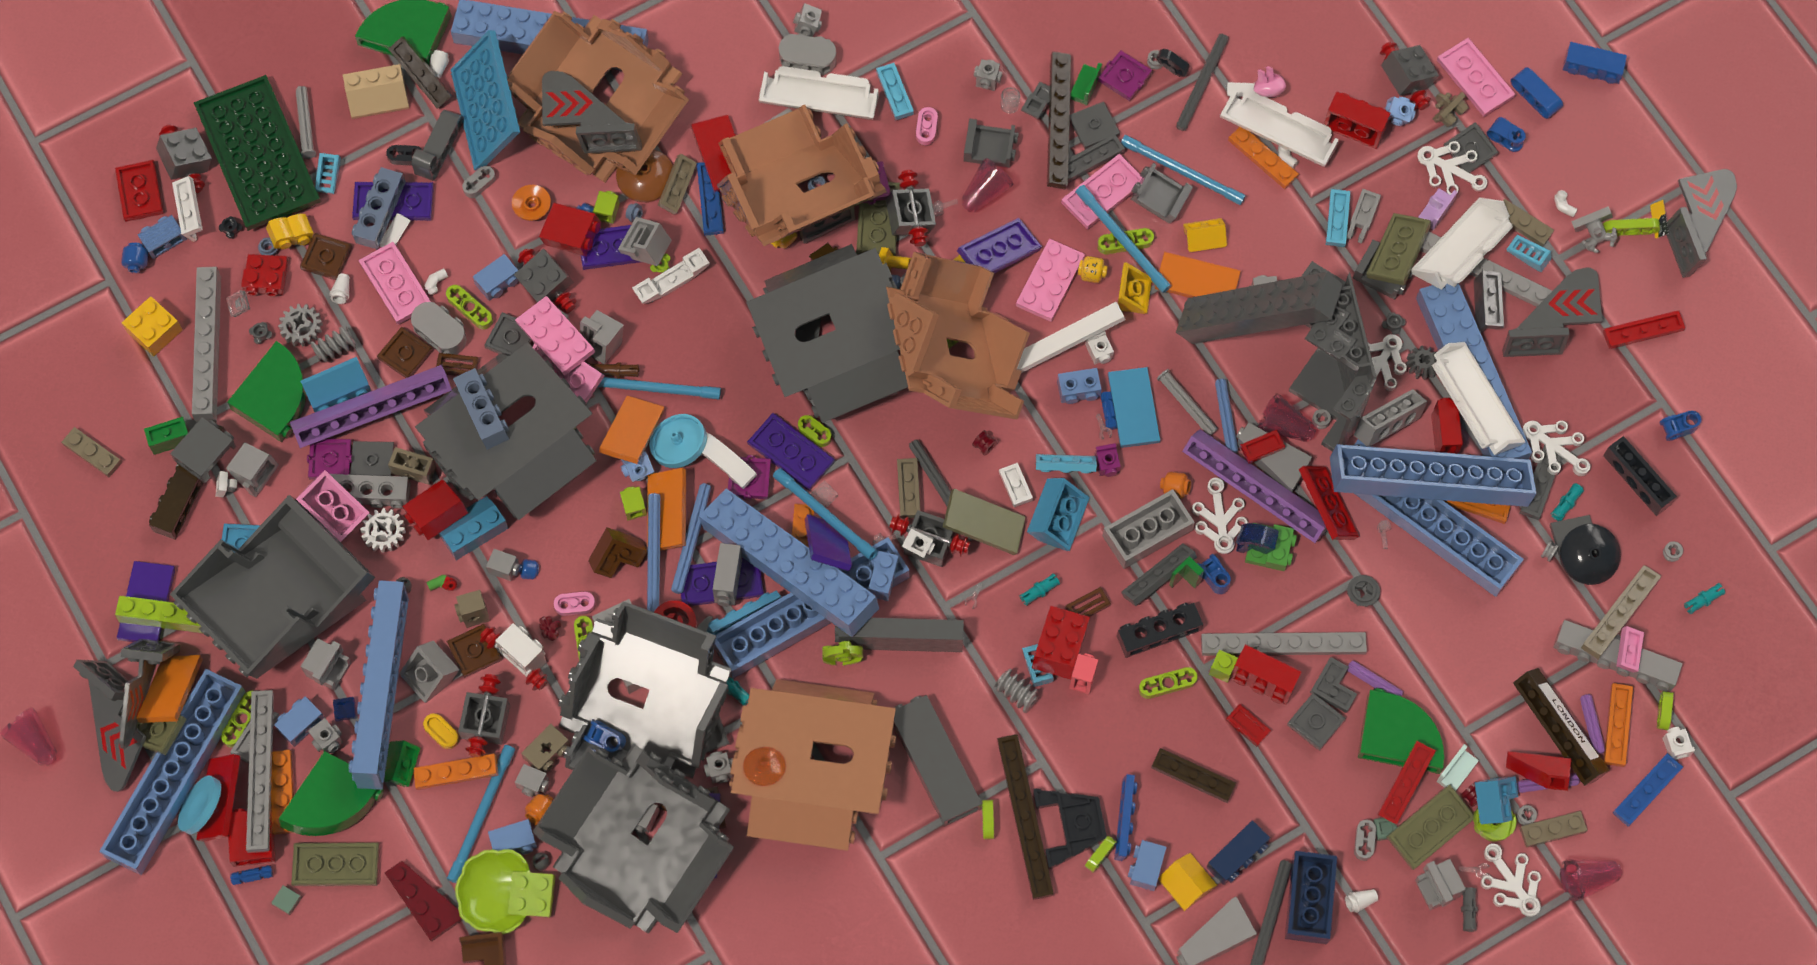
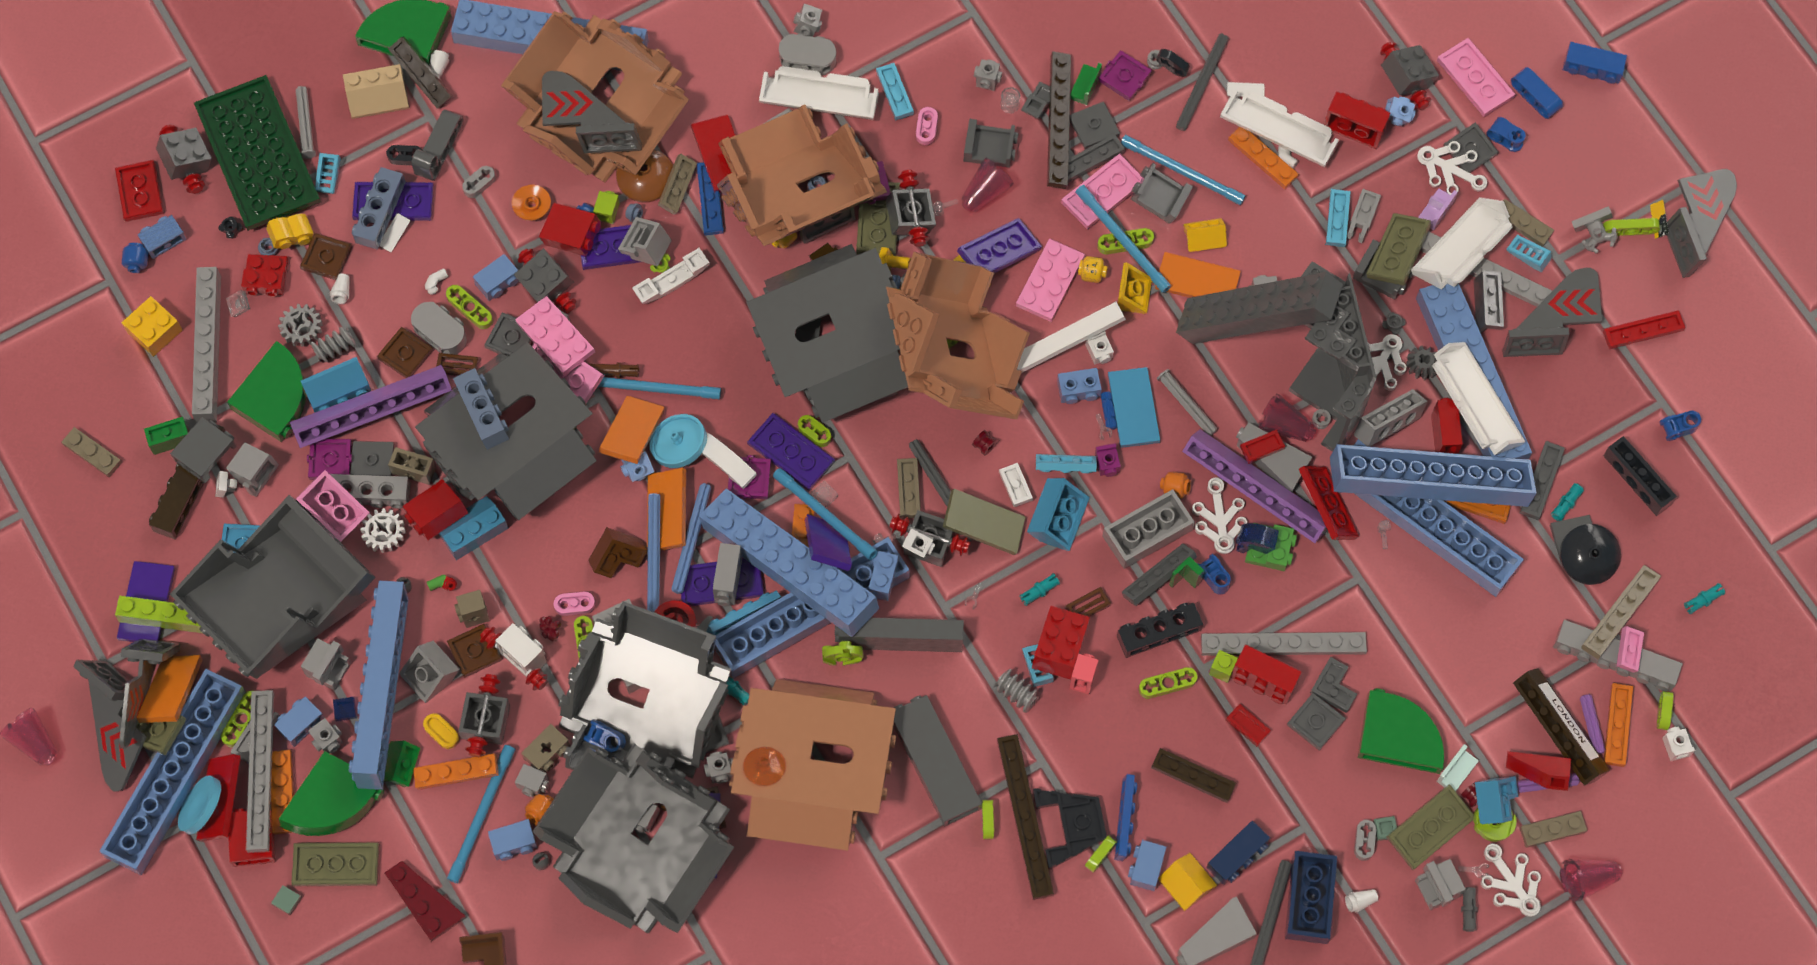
white panel [172,176,203,242] -> none
blue axle [230,865,273,885] -> none
dark grey plate [249,322,272,344] -> none
bright pink plate [359,242,431,325] -> none
dark azure plate [450,30,520,170] -> none
lime animal [455,849,555,934] -> none
light grey brick [486,549,520,581] -> none
blue piece [518,559,539,580] -> none
light grey plate [580,310,624,364] -> none
lime brick [620,487,647,521] -> none
medium blue axle [1215,379,1238,453] -> none
bright pink piece [1254,66,1286,98] -> none
dark grey gear [1347,575,1380,607] -> none
medium lavender axle [1347,661,1403,697] -> none
red plate [1377,741,1436,825] -> none
dark tan hips [1432,92,1469,127] -> none
light grey bush [1516,805,1537,826] -> none
white plant [1522,421,1590,476] -> none
light grey bush [1541,541,1558,562] -> none
white arm [1554,190,1577,217] -> none
blue plate [1613,753,1683,827] -> none
light grey bush [1663,541,1683,562] -> none

